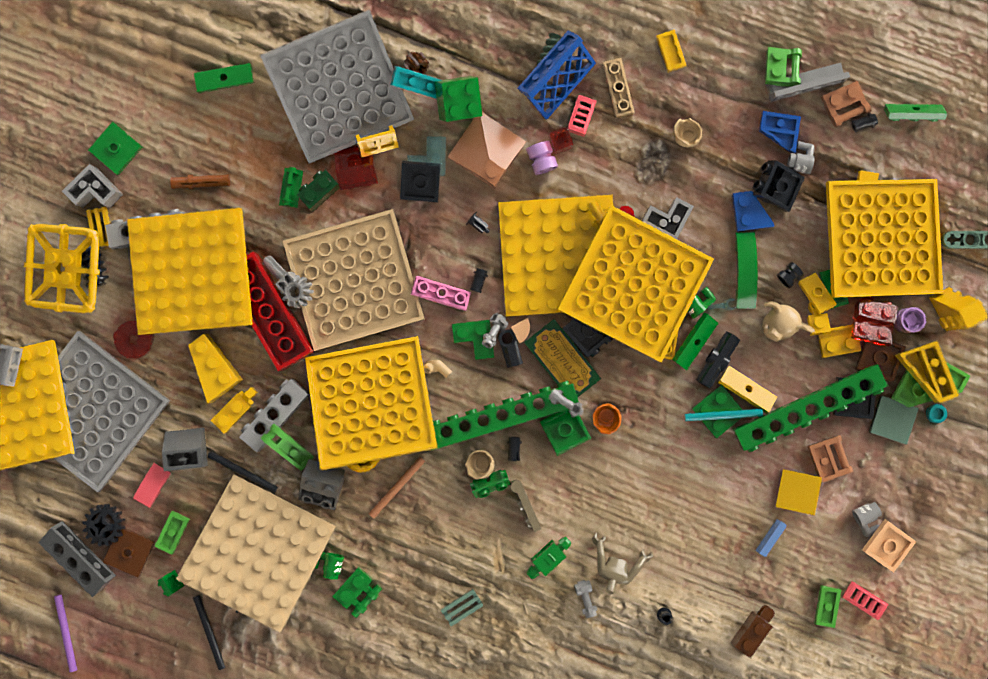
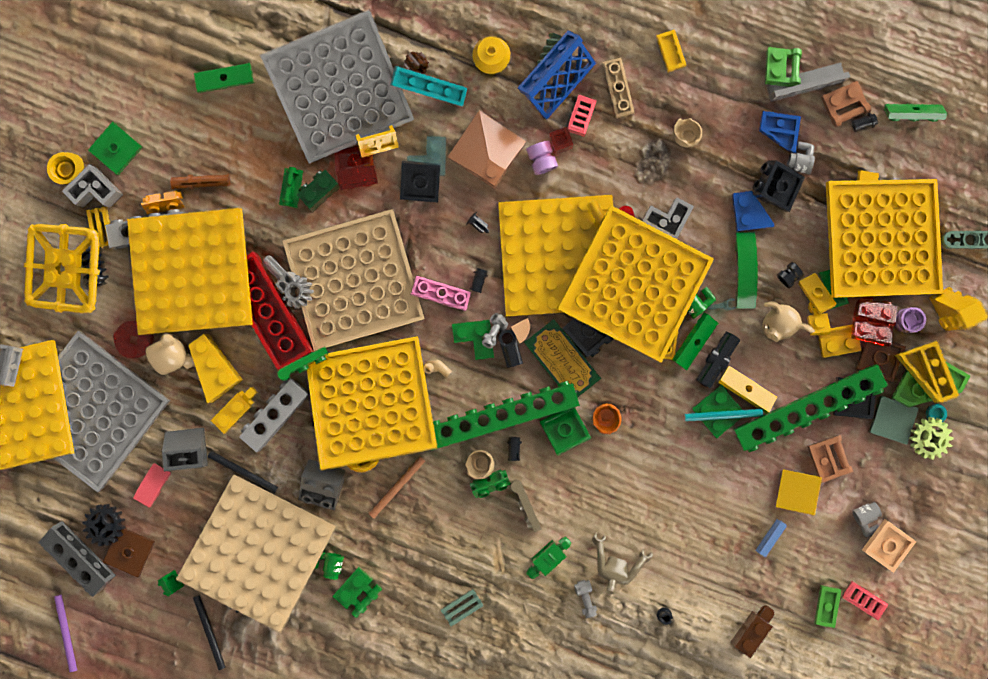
bright green plate [154,511,190,555] -> none
bright green plate [261,423,314,471] -> none
green brick [434,76,482,122] -> none
light grey bar [548,389,584,417] -> none
none -> yellow piece [47,152,84,185]
none -> light orange hinge [141,190,185,215]
none -> tan piece [146,334,195,375]
none -> green plate [278,346,328,381]
none -> yellow cone [472,36,510,74]
none -> yellowish green gear [909,417,954,460]

